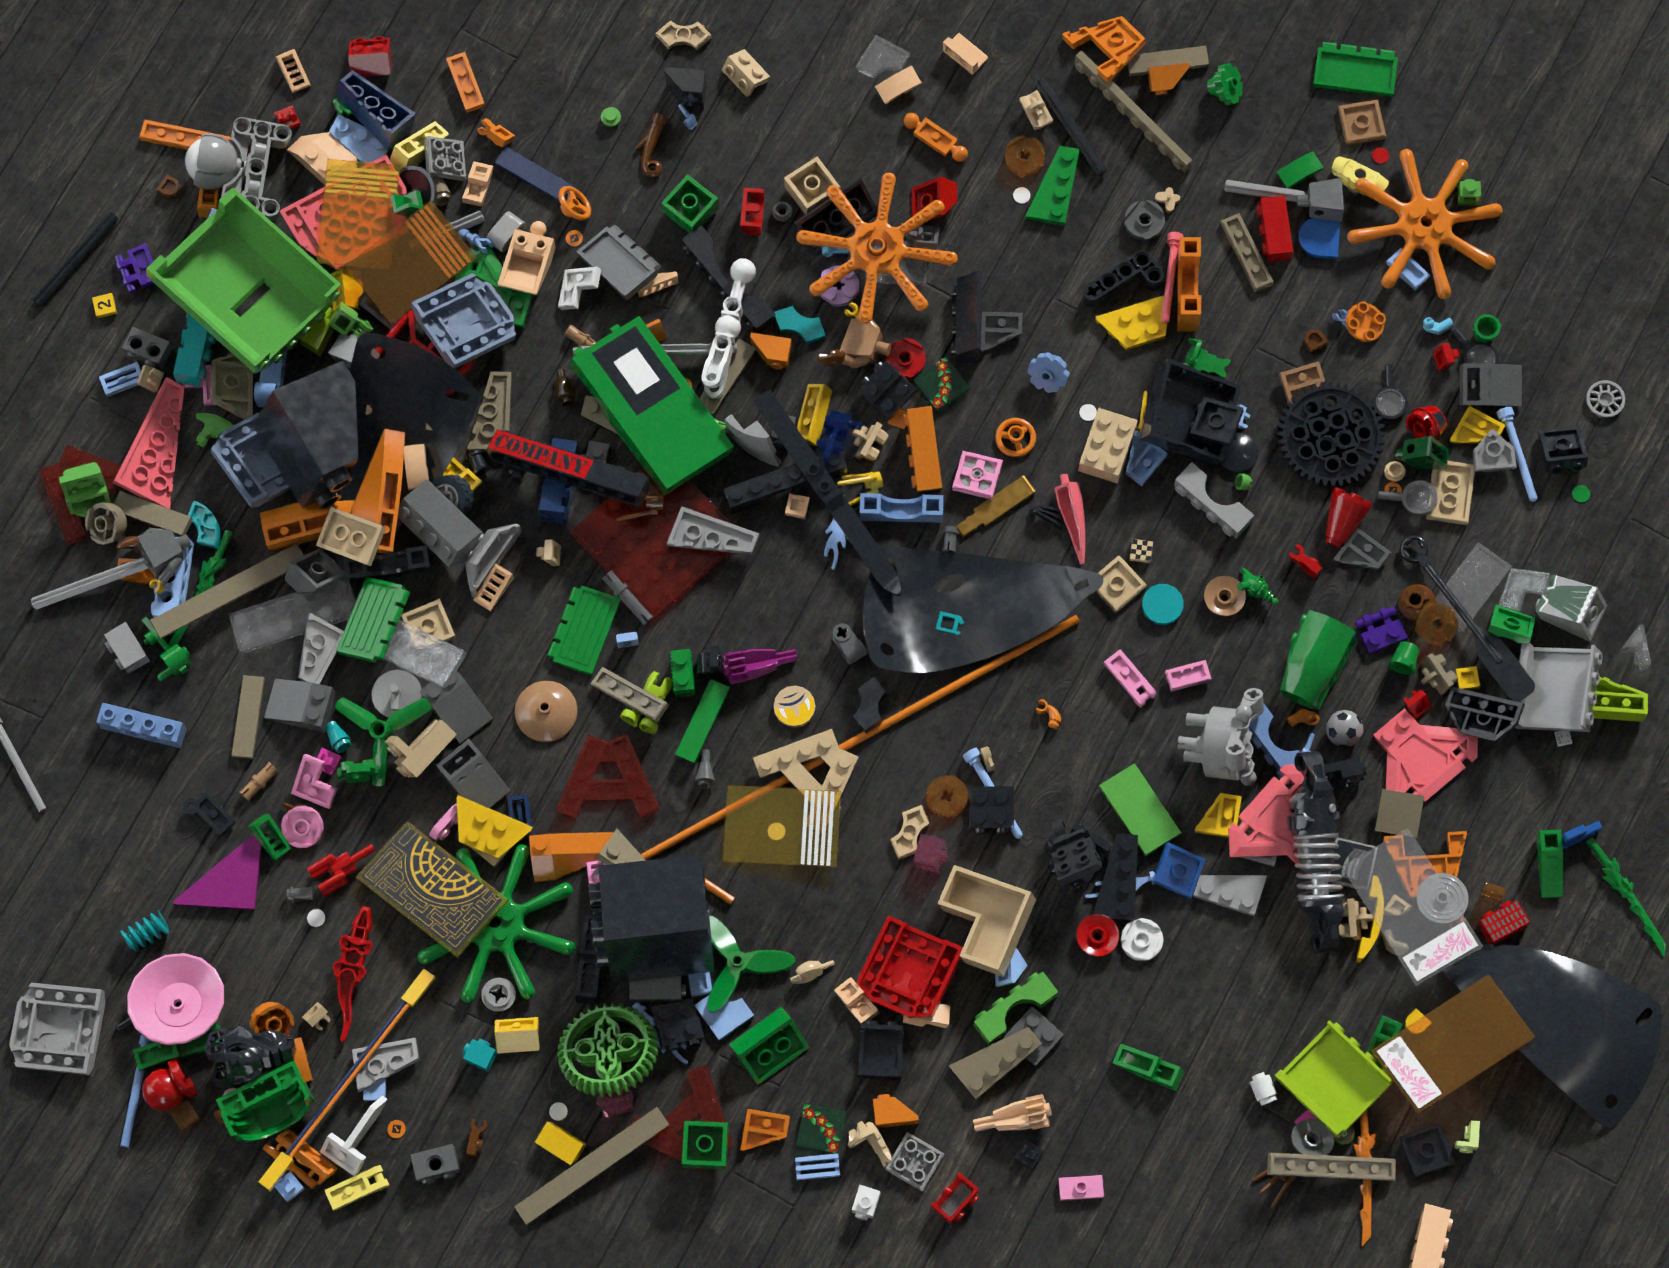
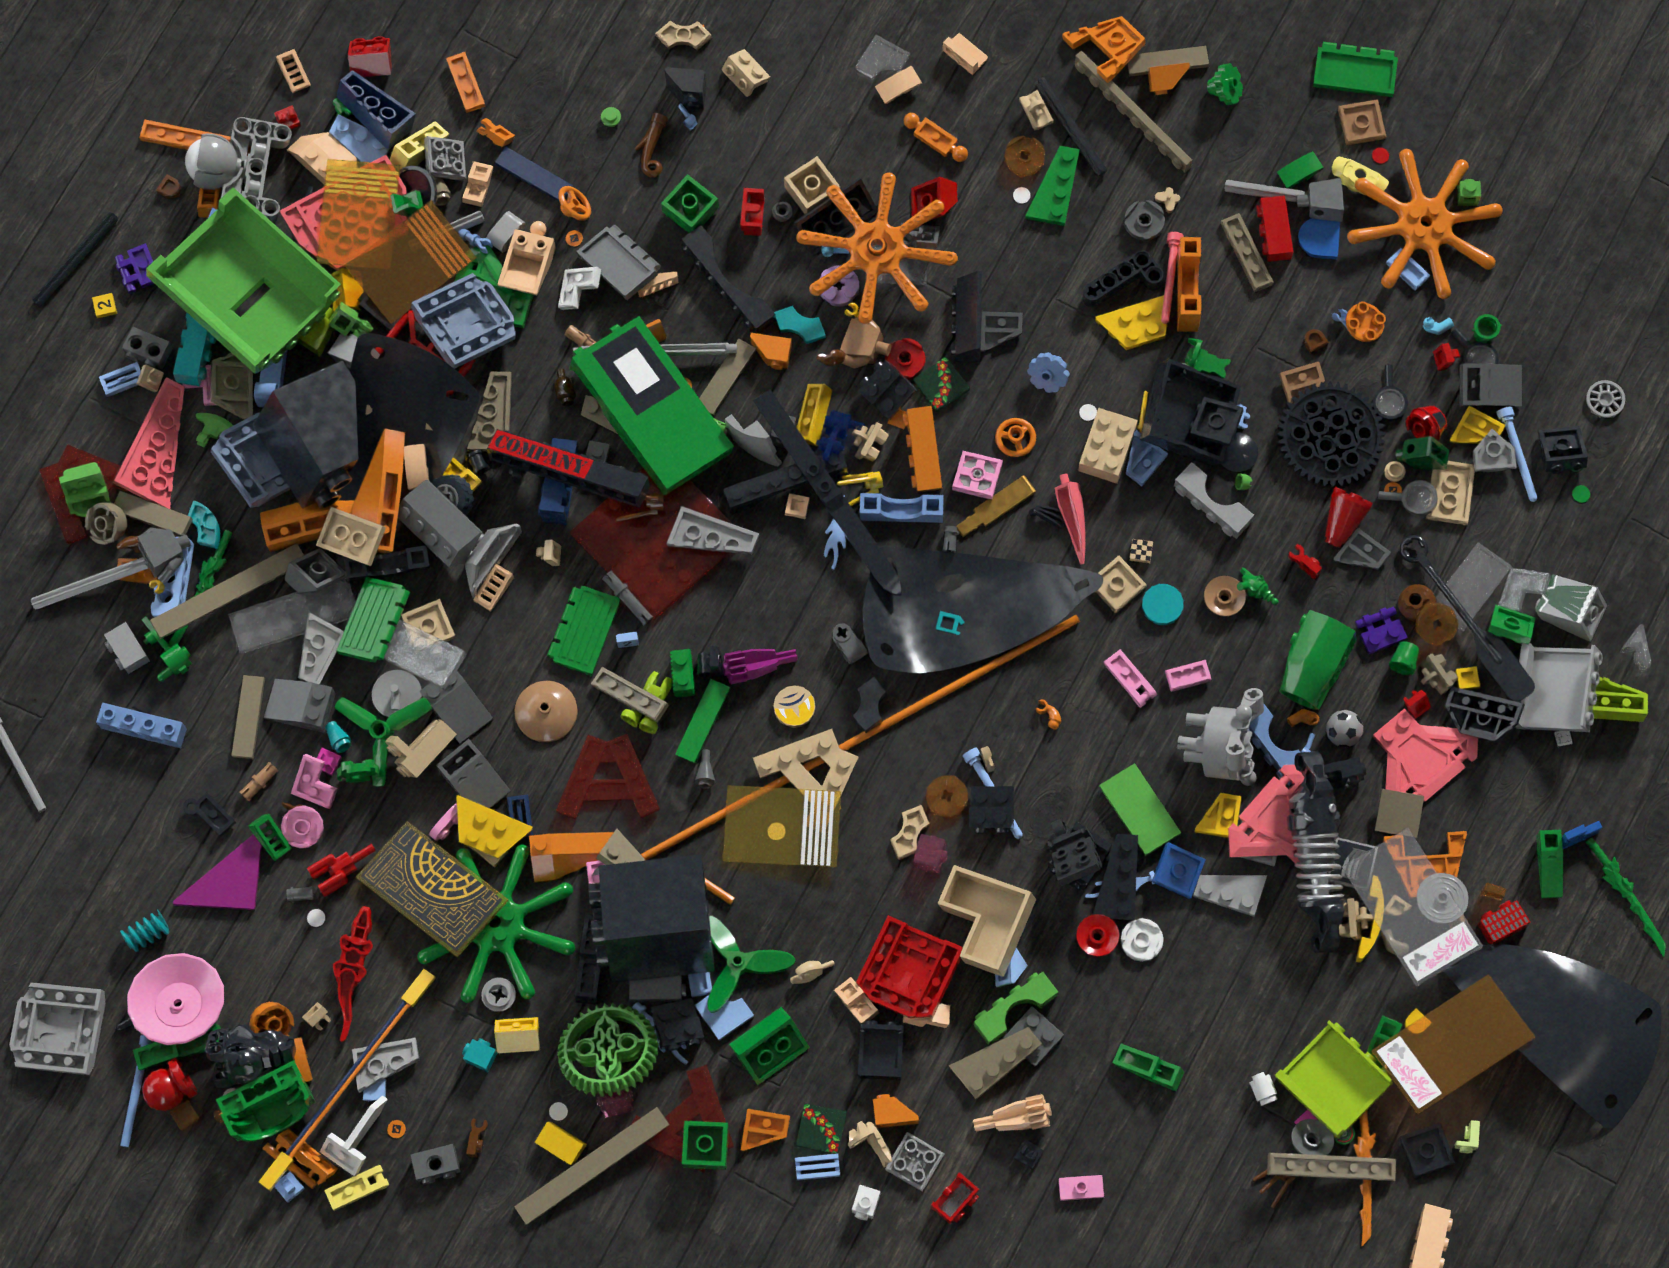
white piece [702,258,756,399] -> none

